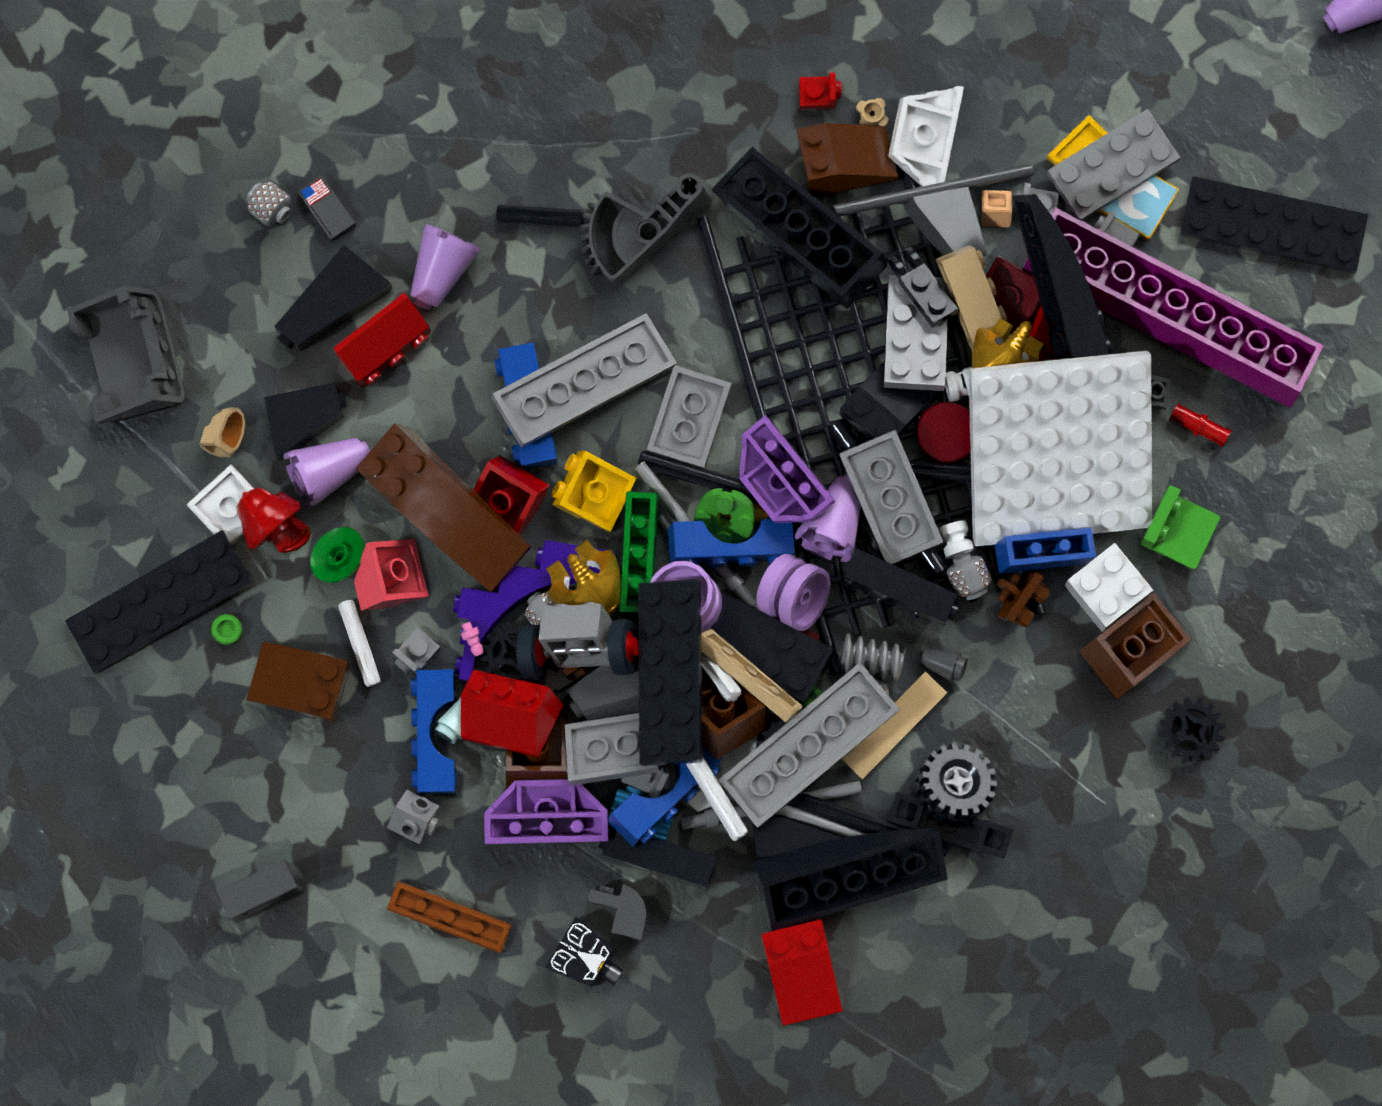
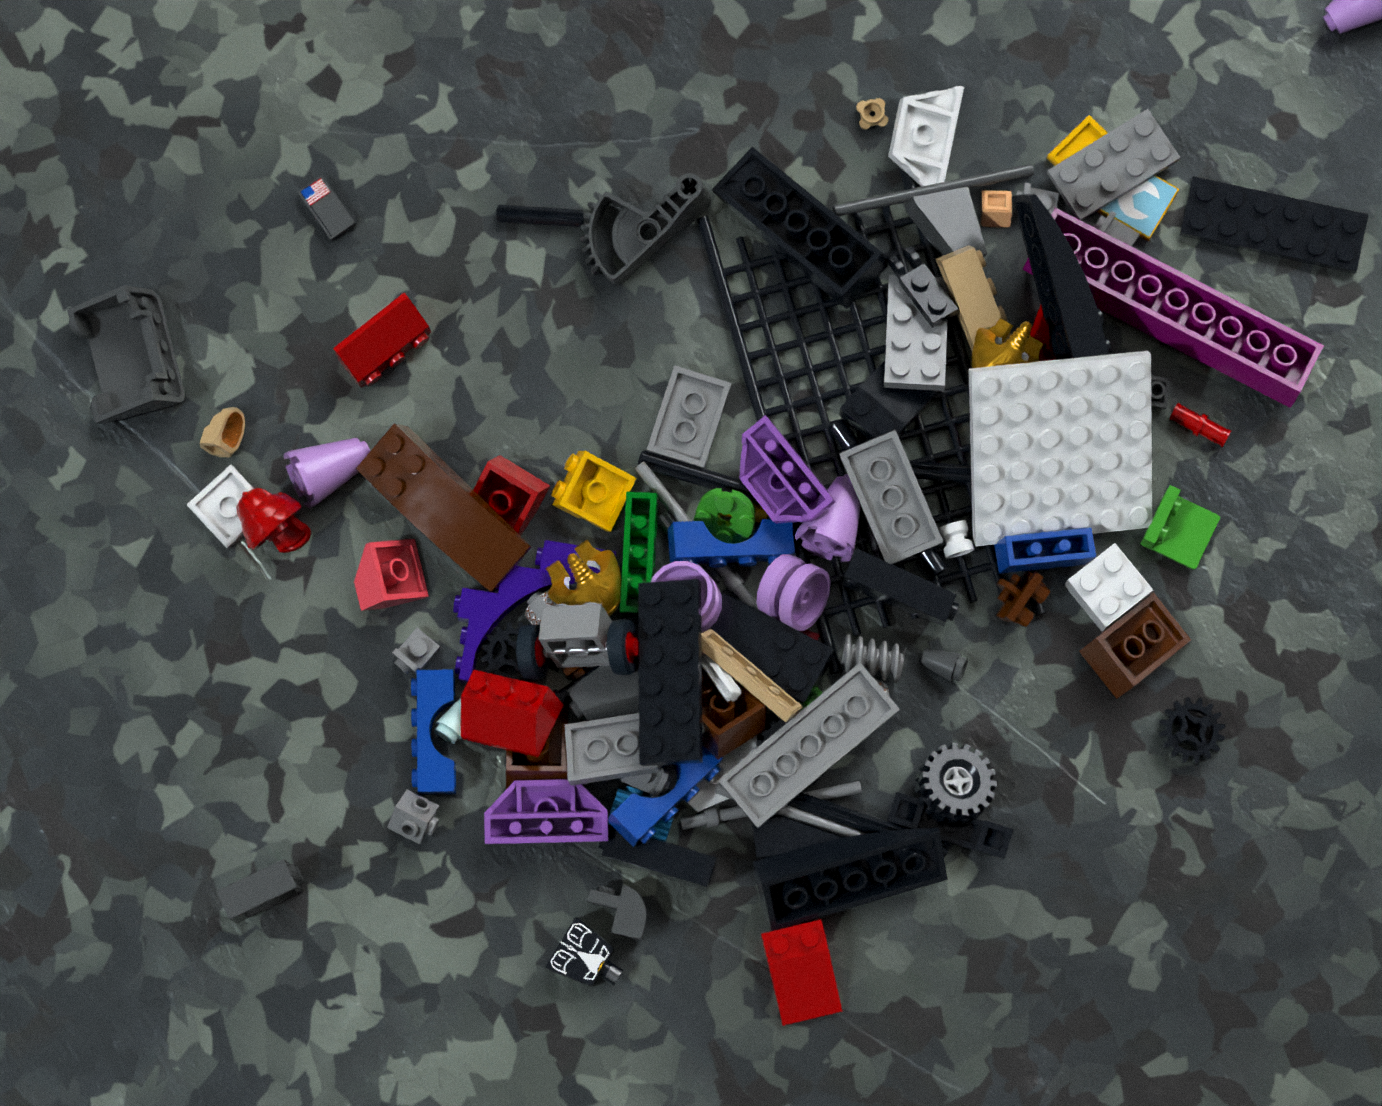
black plate [65,530,253,674] -> none
bright green tile [211,614,243,646] -> none
light grey head [246,181,291,226] -> none
reddish brown slope [246,642,351,724] -> none
black slope [264,382,347,461] -> none
black slope [274,245,392,351] -> none
green dish [310,527,365,583] -> none
white axle [338,600,381,687] -> none
dark orange tile [386,881,512,954] -> none
lavender cone [410,223,480,310] -> none
bright pink piece [461,621,484,656] -> none
light grey plate [491,313,677,448] -> none
blue arch [494,342,558,470] -> none
white axle [686,758,748,841] -> none
reddish brown slope [797,123,898,197] -> none
red bracket [799,72,842,109] -> none
tan tile [841,672,947,780] -> none
dark red tile [917,402,971,464] -> none
white wheel [945,366,972,402] -> none
light grey head [947,552,992,600] -> none
dark red tile [986,255,1040,334] -> none

